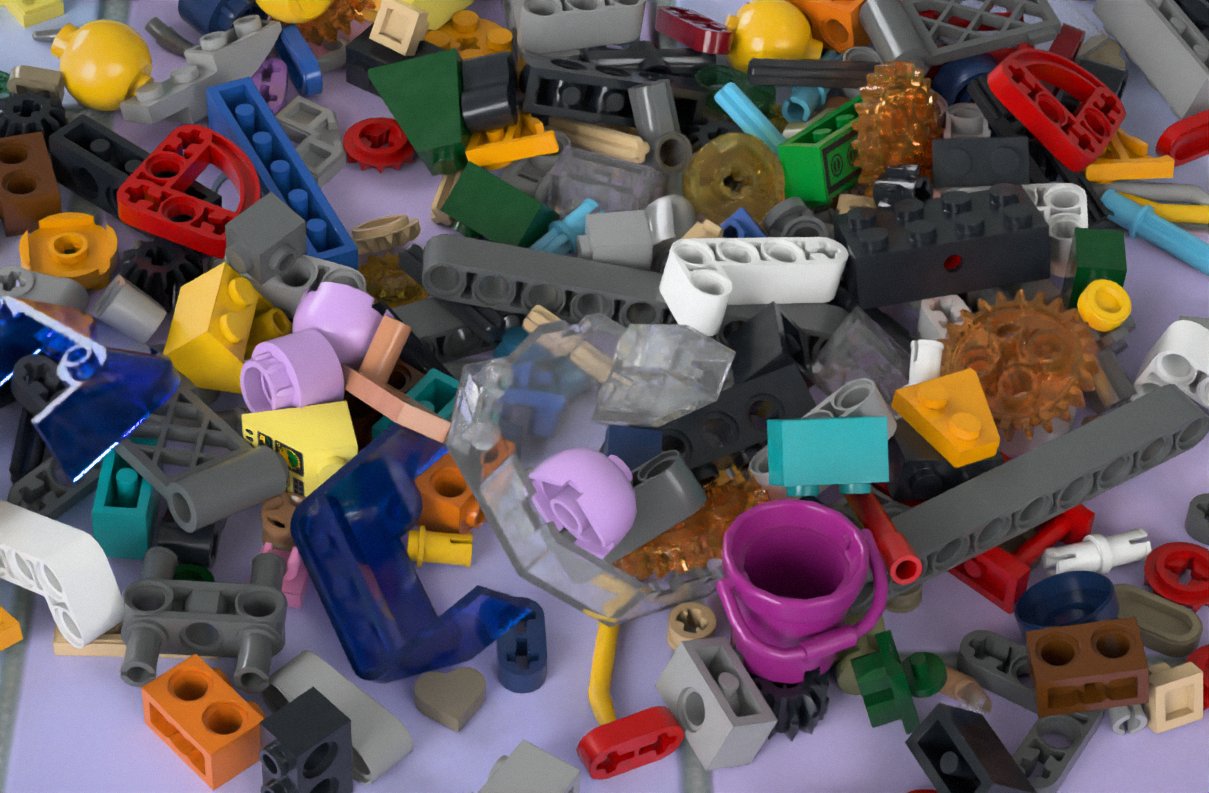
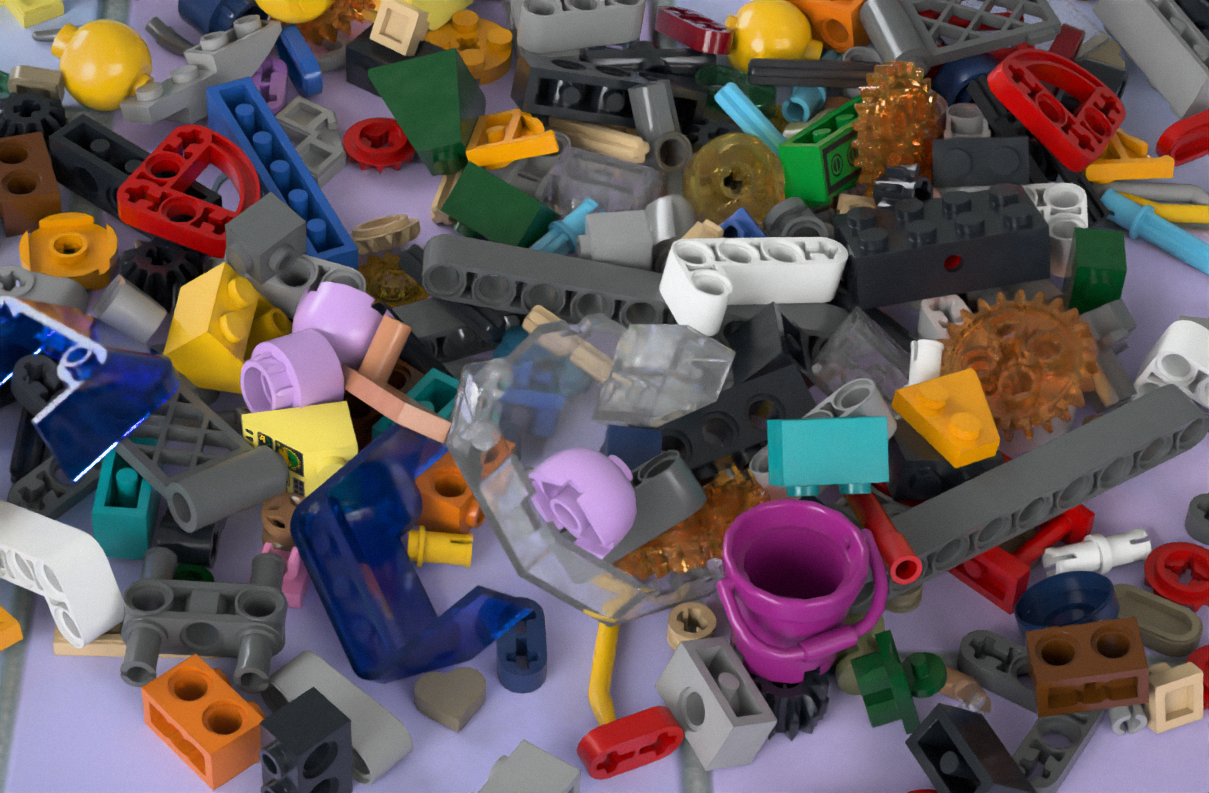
black axle [461,51,518,134] -> none
yellow tile [1077,279,1132,332] -> none

